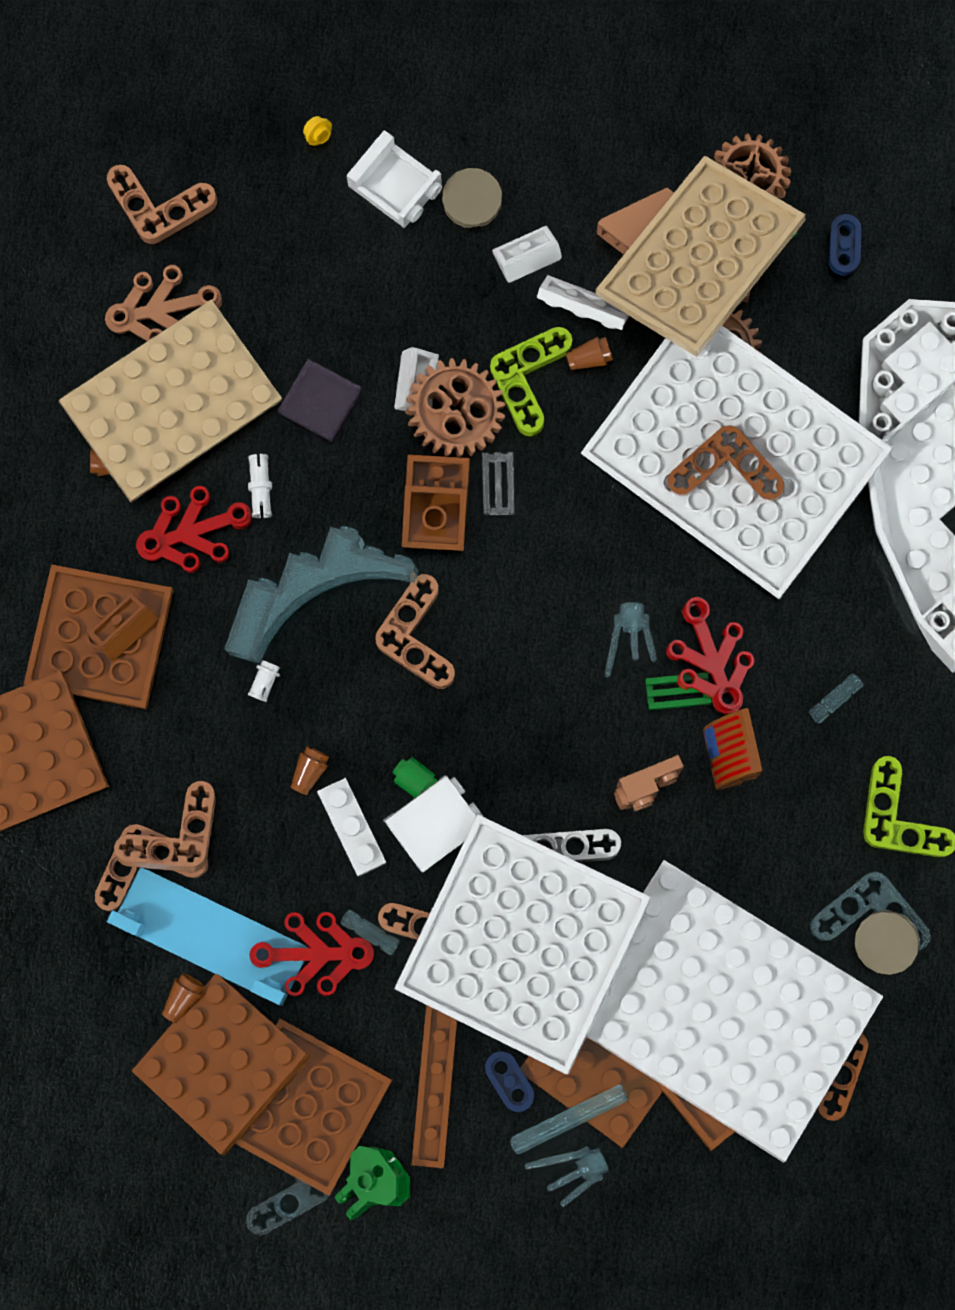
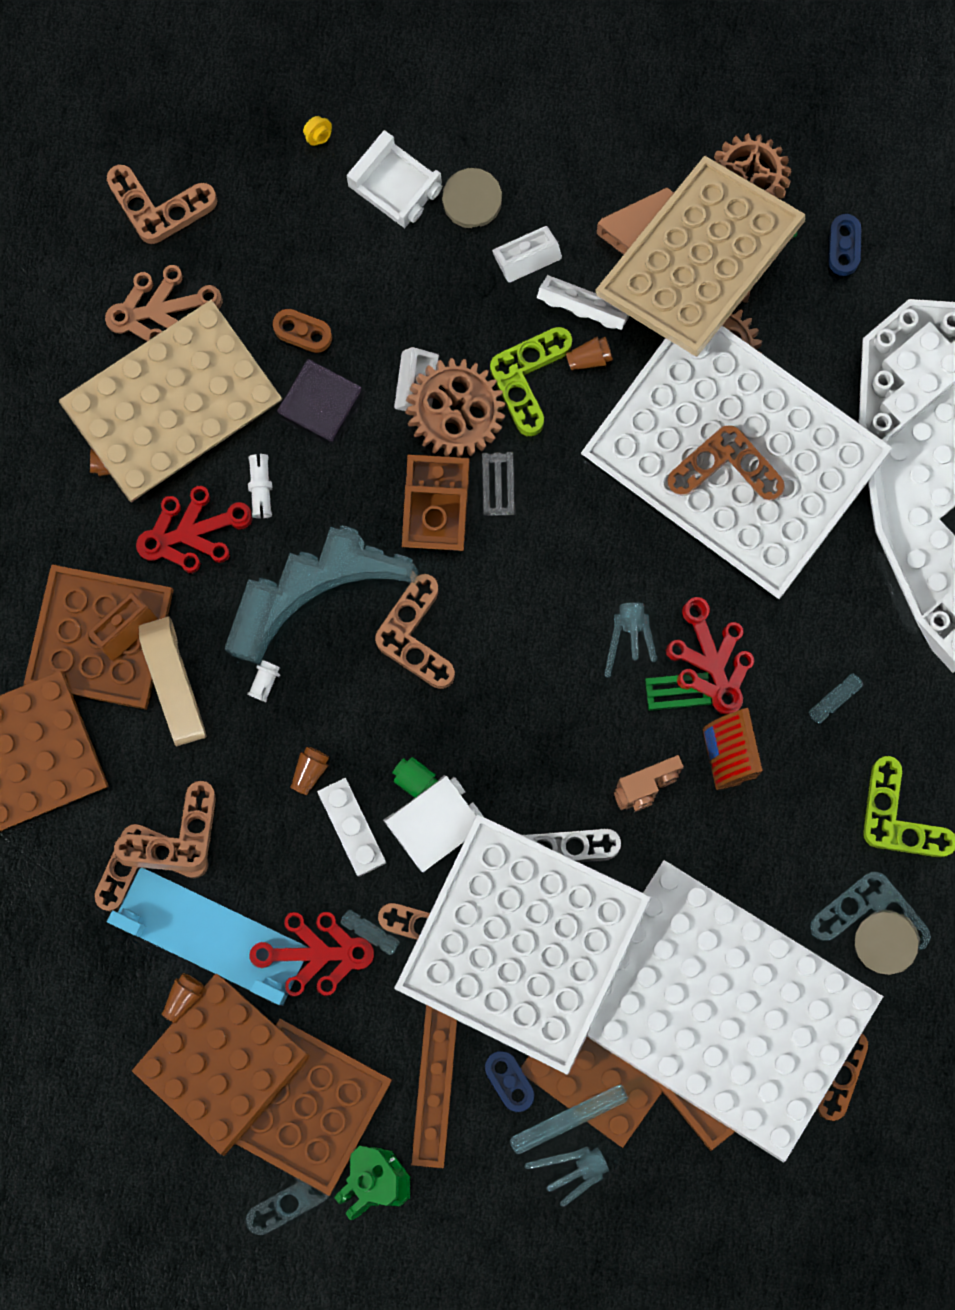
none -> tan beam [139,616,207,747]
none -> dark orange plate [273,309,332,353]

